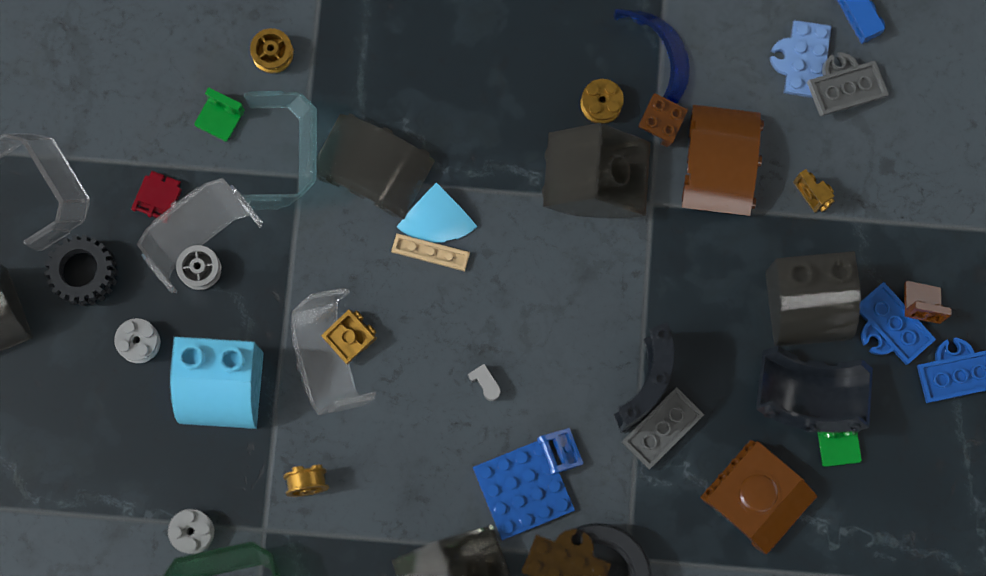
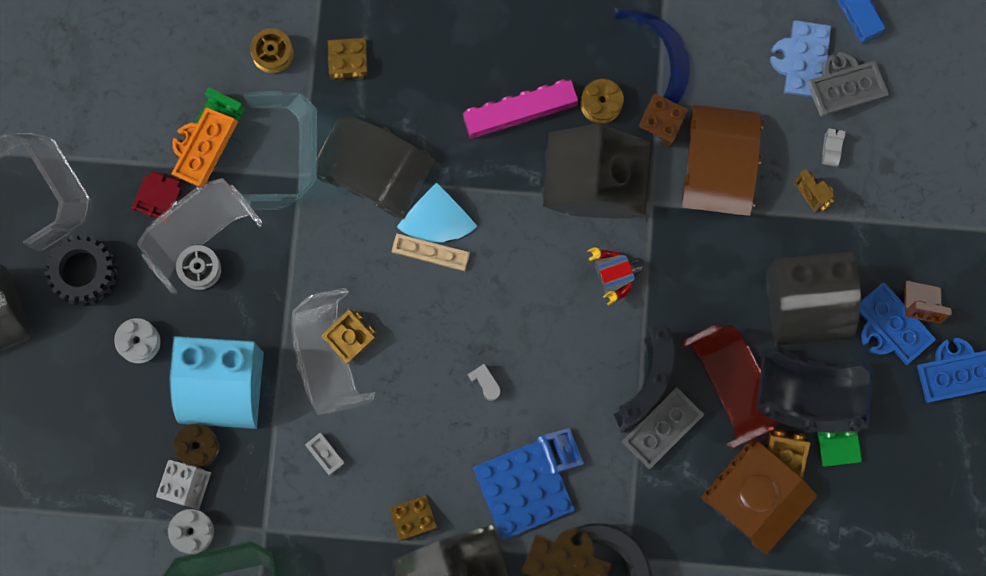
pearl gold wheel [283,465,329,497] -> none
none -> light grey bracket [156,460,211,510]
none -> orange plate [171,107,238,189]
none -> dark brown wheel [174,424,219,468]
none -> light grey plate [305,433,345,476]
none -> pearl gold plate [328,38,368,80]
none -> pearl gold hinge [389,495,437,541]
none -> dark pink brick [463,80,578,139]
none -> torso [587,247,643,306]
none -> clear red piece [680,324,780,448]
none -> pearl gold plate [766,429,810,479]
none -> light grey leg [822,129,846,167]

